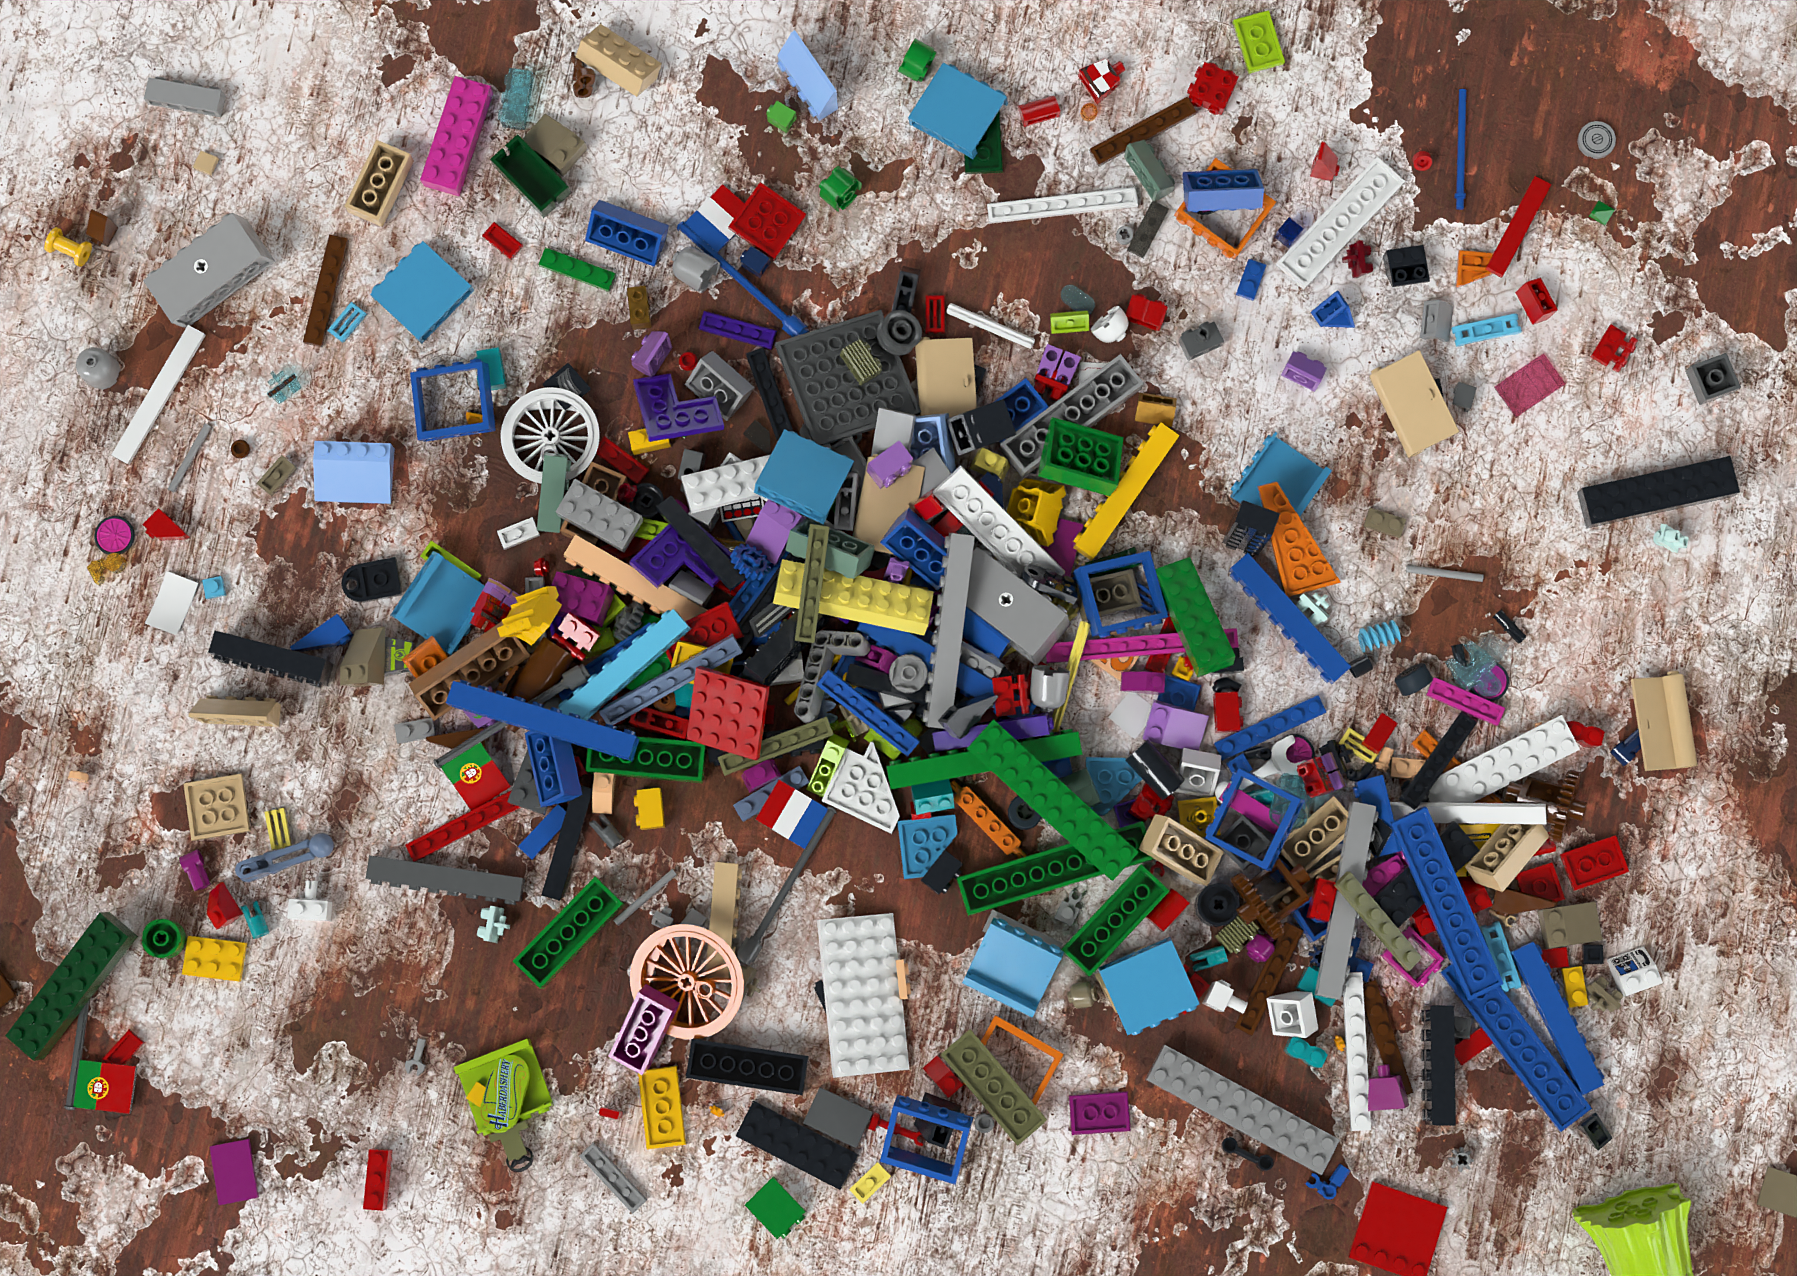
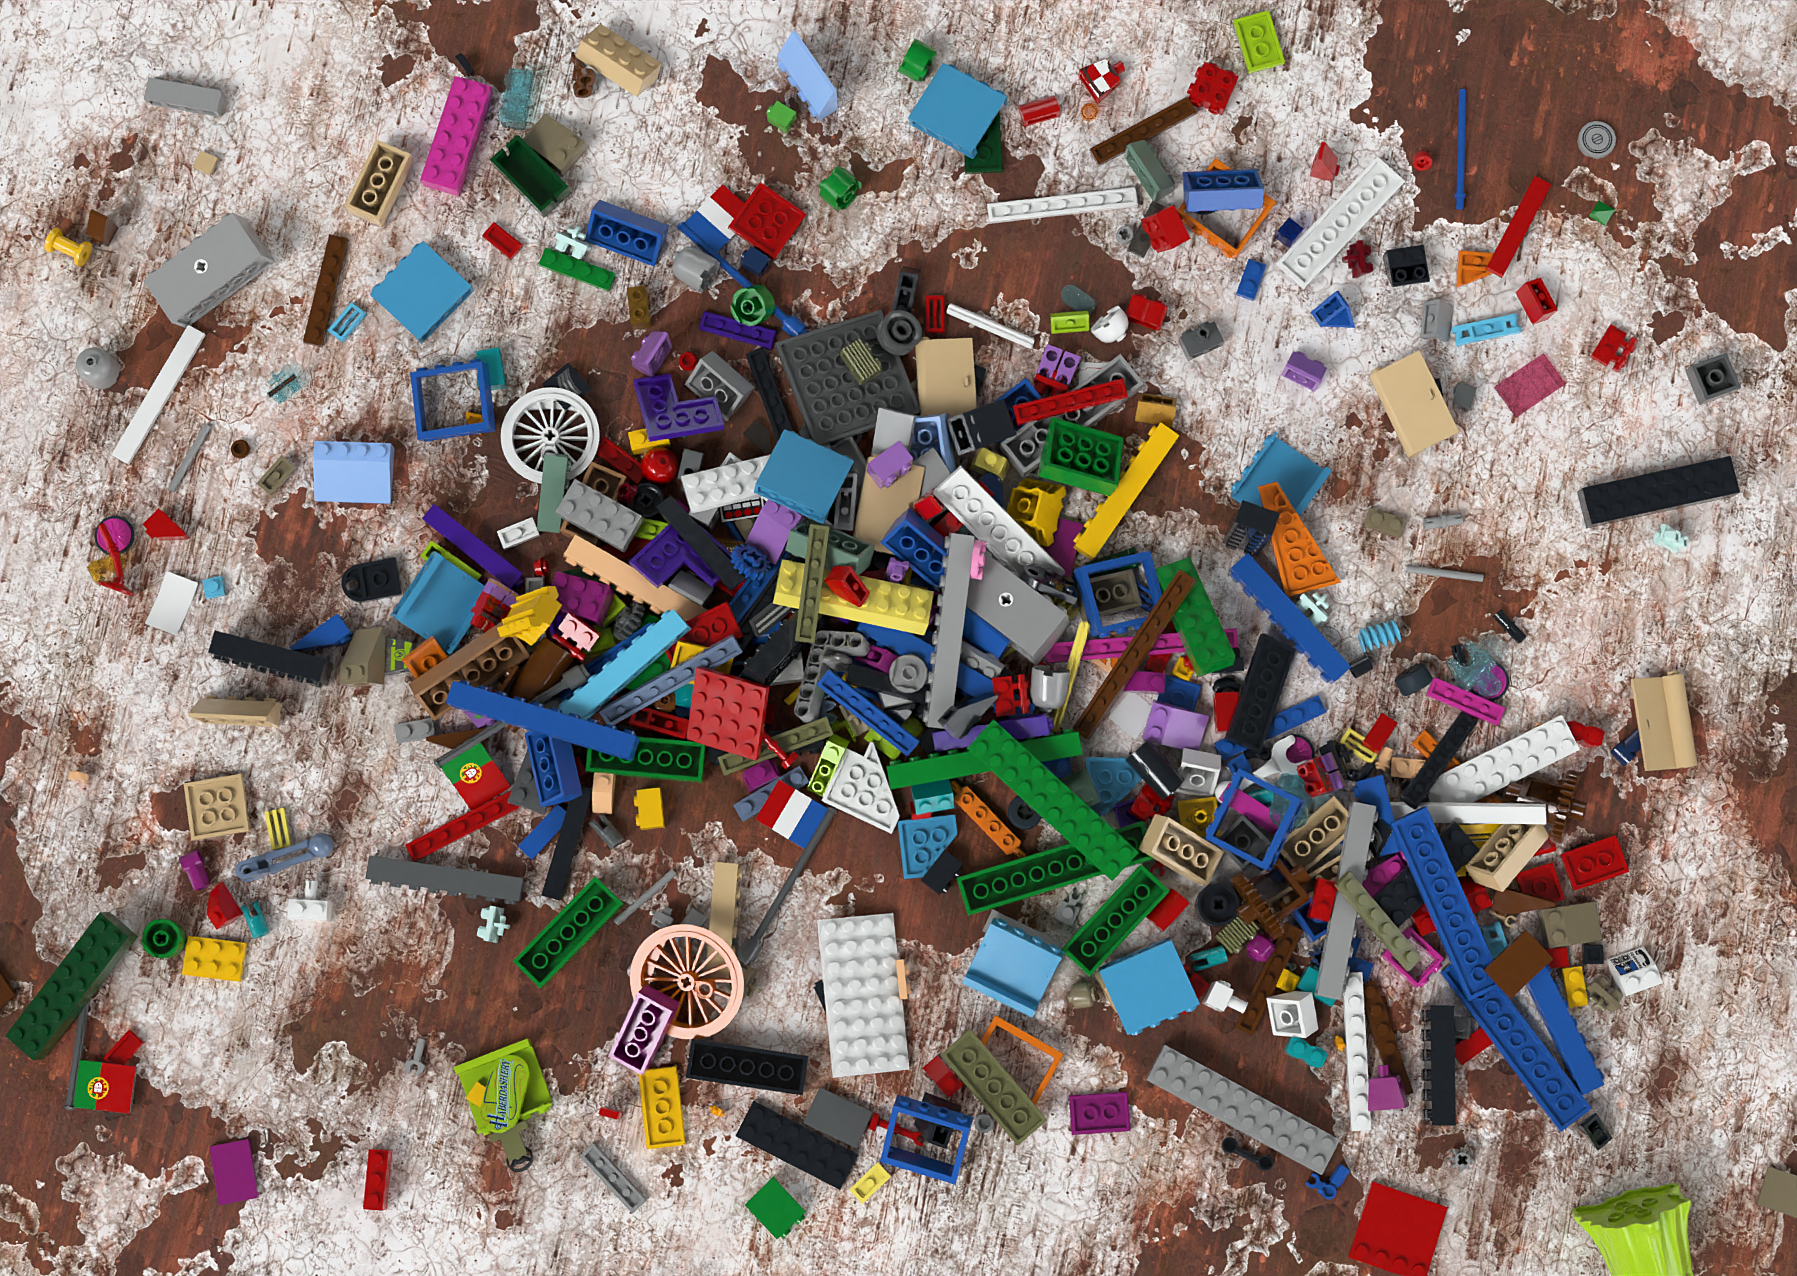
none -> red dish [97,523,135,597]
none -> dark purple brick [422,504,525,591]
none -> black tile [455,53,474,77]
none -> light aqua hips [555,226,592,259]
none -> red cylinder [640,447,679,486]
none -> green brick [731,285,775,326]
none -> red piece [762,729,799,769]
none -> light grey piece [819,653,852,672]
none -> red slope [824,566,870,607]
none -> bright pink tile [970,540,987,580]
none -> red tile [1012,378,1128,426]
none -> reddish brown plate [1072,569,1197,740]
none -> red brick [1141,205,1191,253]
none -> black plate [1224,633,1296,754]
none -> yellow tile [1276,969,1300,993]
none -> light grey pin [1422,512,1463,531]
none -> reddish brown tile [1483,930,1553,999]

